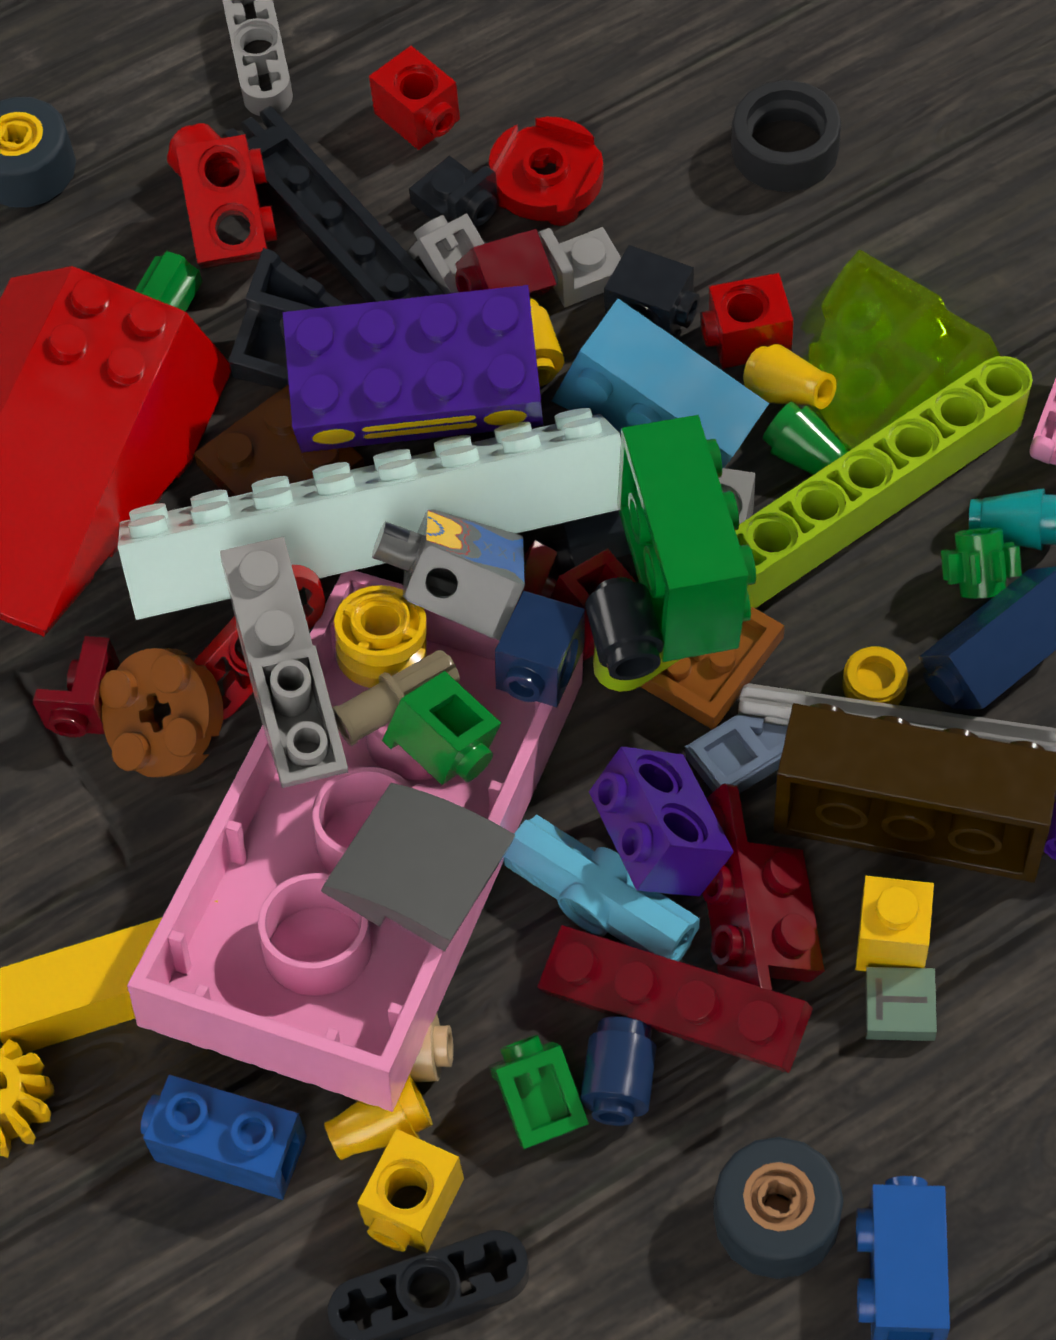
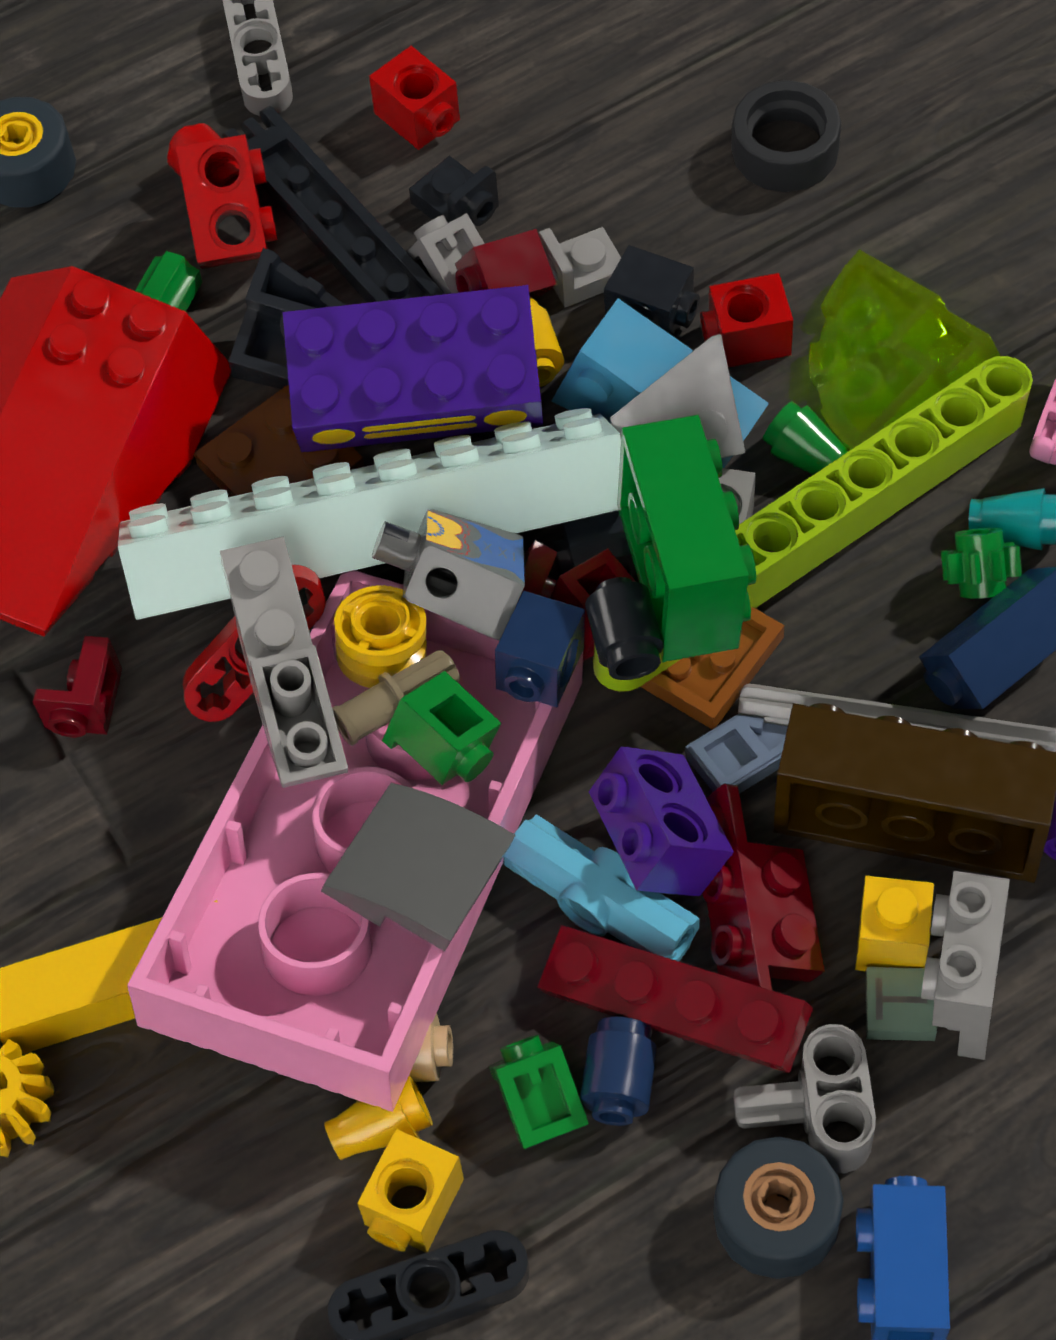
dark orange plate [99,648,223,777] -> none
blue brick [141,1075,307,1200] -> none
red plate [489,116,604,226] -> none
yellow cone [743,344,836,409] -> none
yellow tile [842,646,908,705] -> none
none -> flat silver wing [610,334,745,458]
none -> light grey beam [734,1024,876,1173]
none -> light grey plate [921,871,1010,1060]

